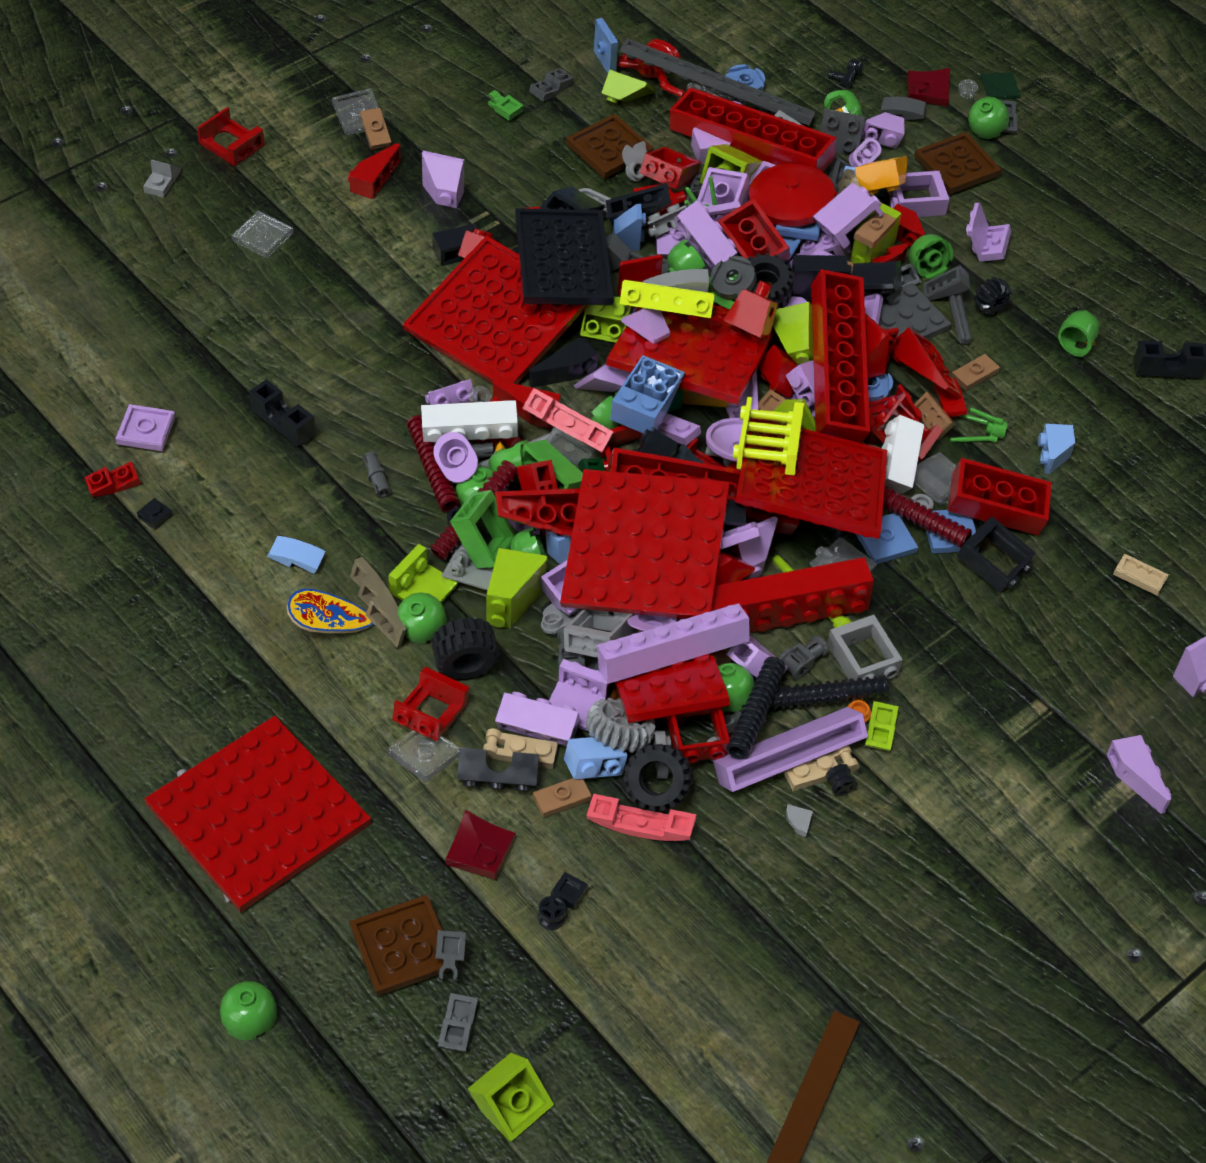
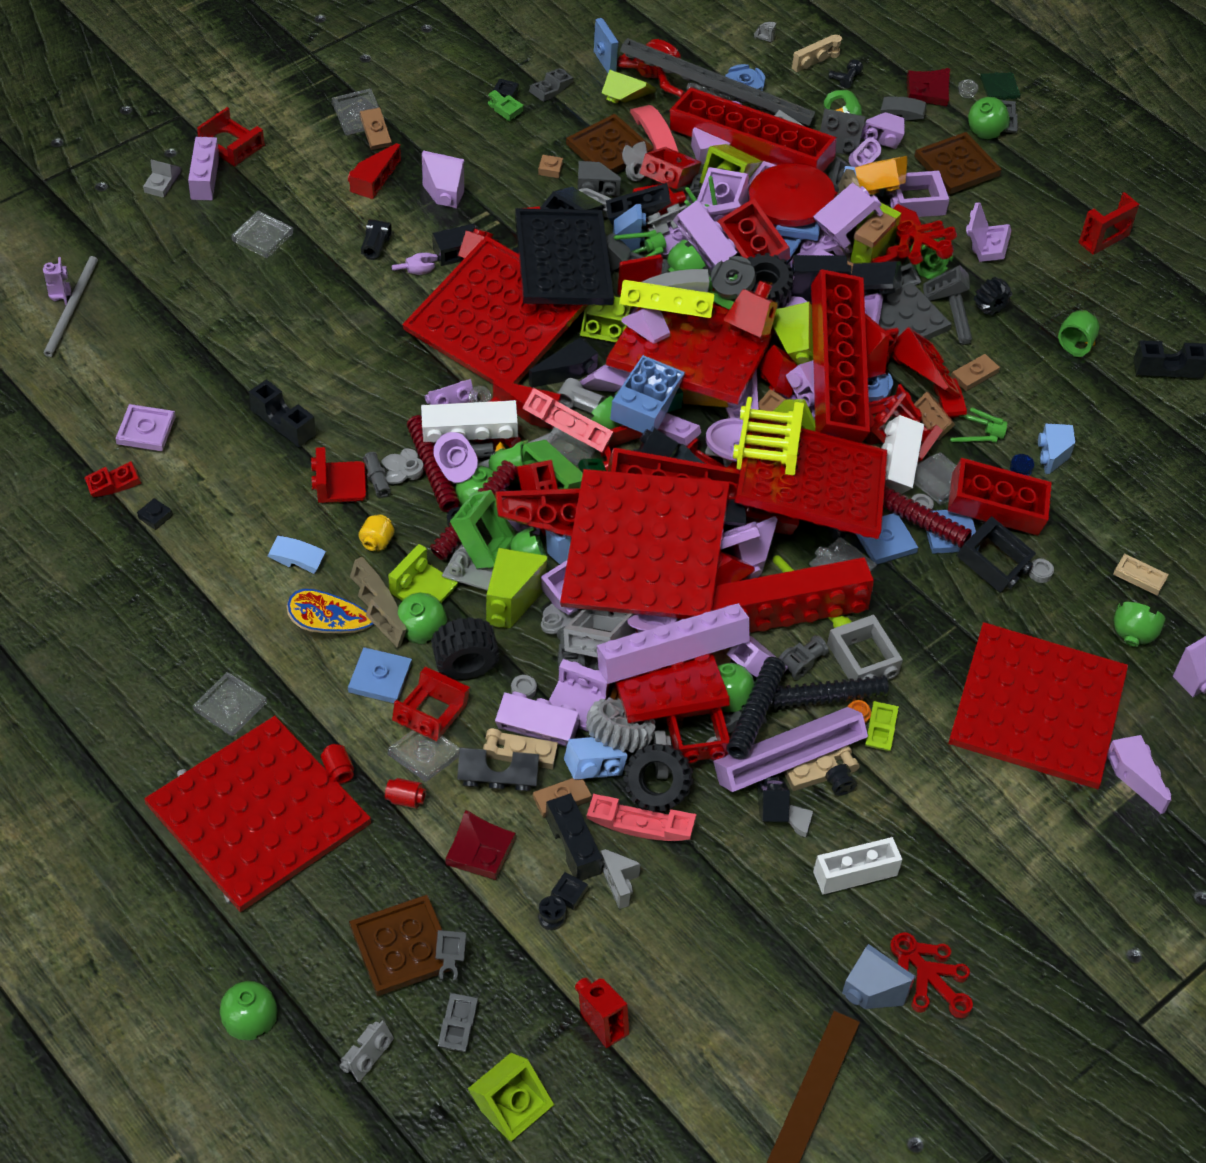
none -> lavender hinge [43,257,71,305]
none -> light grey piece [44,256,98,357]
none -> lavender brick [188,137,219,200]
none -> clear plate [193,672,267,737]
none -> red bracket [311,447,366,503]
none -> red brick [321,744,354,784]
none -> light grey hinge [340,1020,394,1082]
none -> medium blue plate [348,647,412,703]
none -> yellow head [359,515,394,551]
none -> black piece [361,219,392,260]
none -> light grey plate [381,448,424,484]
none -> red brick [385,778,426,809]
none -> lavender hand [392,253,438,275]
none -> black plate [493,78,519,98]
none -> light grey tile [511,675,537,699]
none -> medium nougat plate [538,155,563,178]
none -> black arch [545,793,602,881]
none -> light grey piece [557,378,605,413]
none -> red torso [575,978,629,1049]
none -> dark grey slope [577,161,621,196]
none -> light grey slope [600,849,641,909]
none -> bright green plant [614,230,666,257]
none -> coral slope [630,105,680,161]
none -> light grey tile [754,22,776,43]
none -> black slope [757,775,790,822]
none -> tan plate [792,35,842,73]
none -> white brick [813,837,902,895]
none -> sand blue slope [842,944,915,1009]
none -> red plant [890,932,973,1018]
none -> red plant [896,220,957,265]
none -> red plate [948,622,1128,789]
none -> clear blue tile [1010,454,1034,476]
none -> light grey tile [1028,559,1054,583]
none -> red panel [1078,192,1140,255]
none -> bright green cylinder [1114,602,1166,647]

